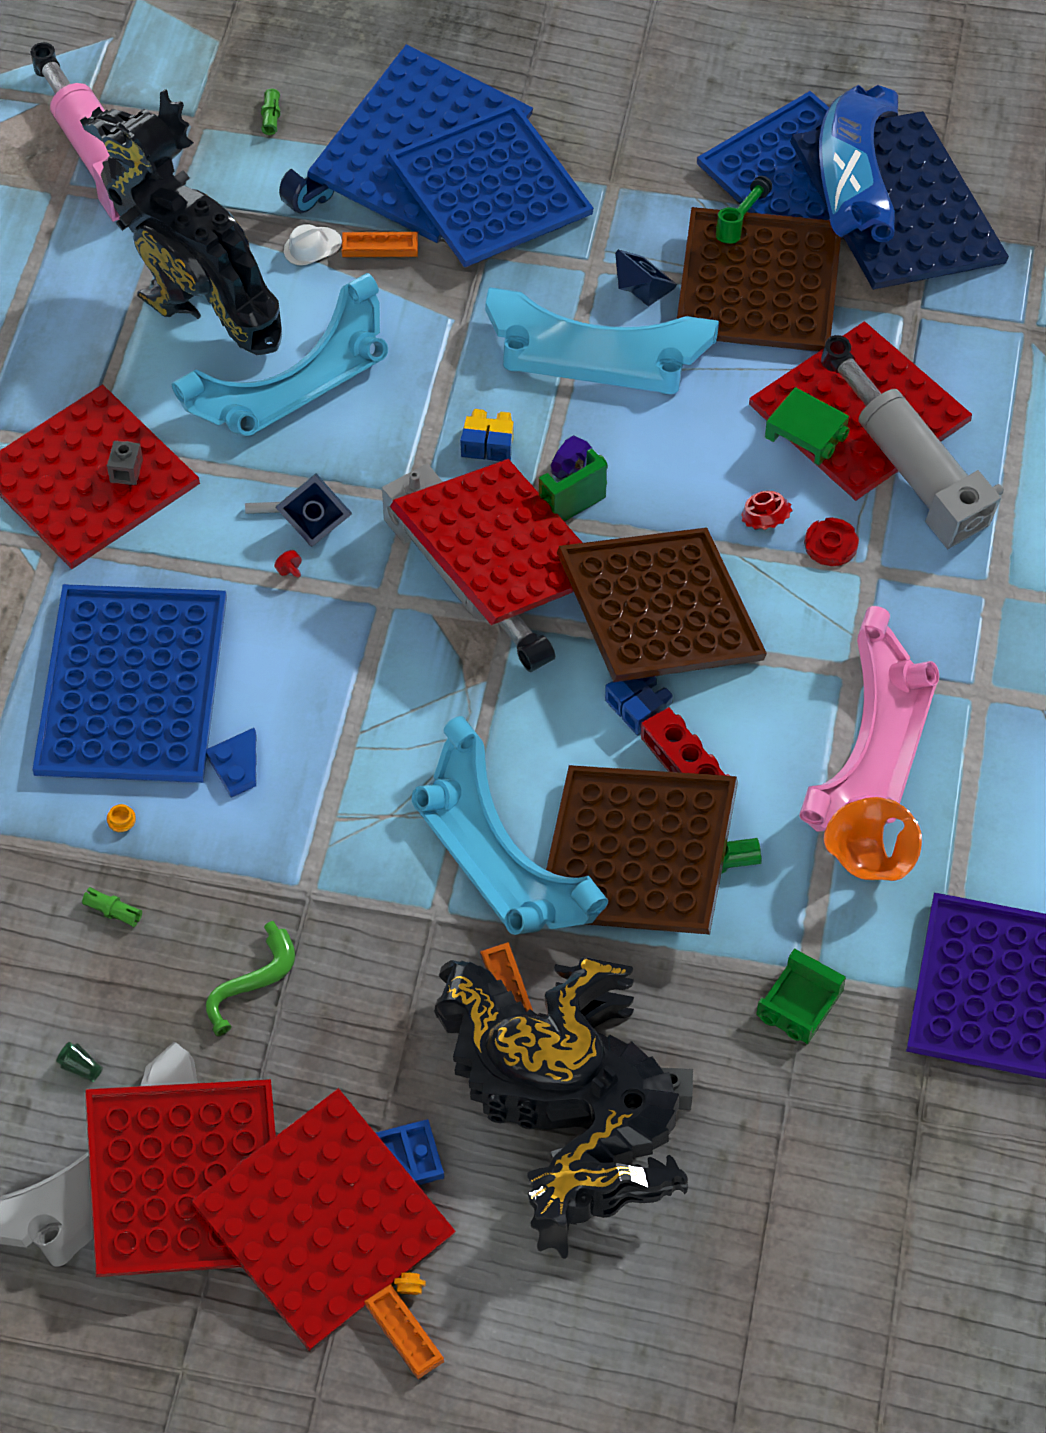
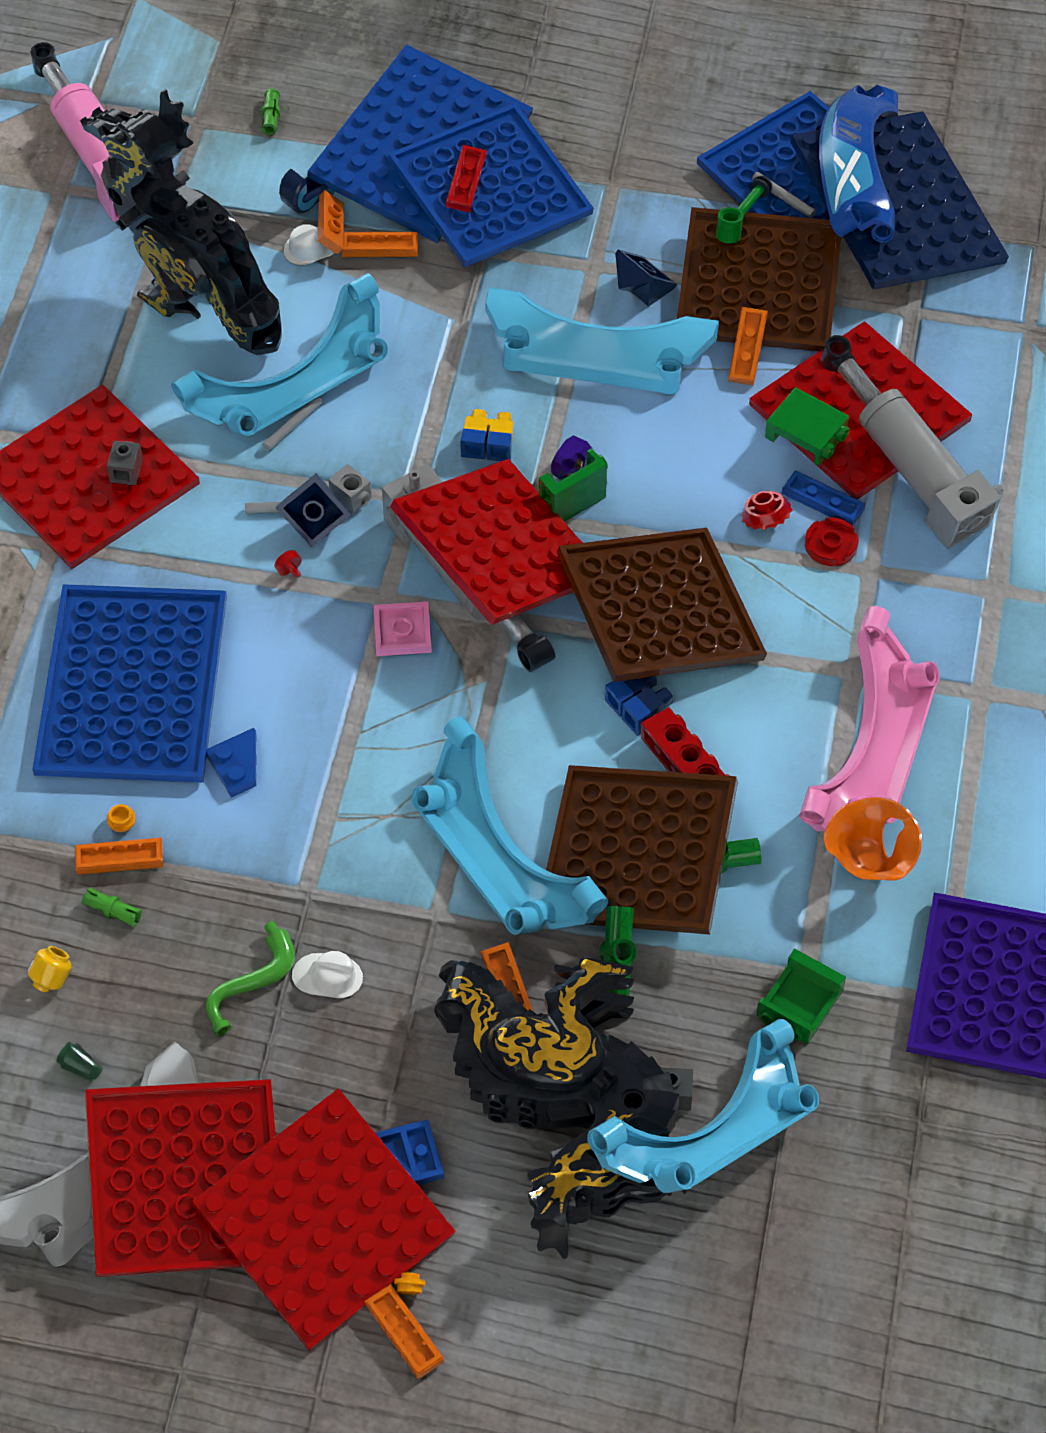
none -> yellow head [28,946,72,992]
none -> orange plate [75,837,164,875]
none -> light grey bar [262,397,323,451]
none -> white piece [292,951,363,998]
none -> orange plate [318,190,344,254]
none -> light grey brick [329,464,371,513]
none -> bright pink plate [373,601,432,656]
none -> red tile [446,145,487,213]
none -> medium azure panel [587,1019,819,1193]
none -> green piece [599,906,637,996]
none -> orange tile [728,307,768,386]
none -> light grey bar [752,172,816,218]
none -> blue tile [782,470,866,526]

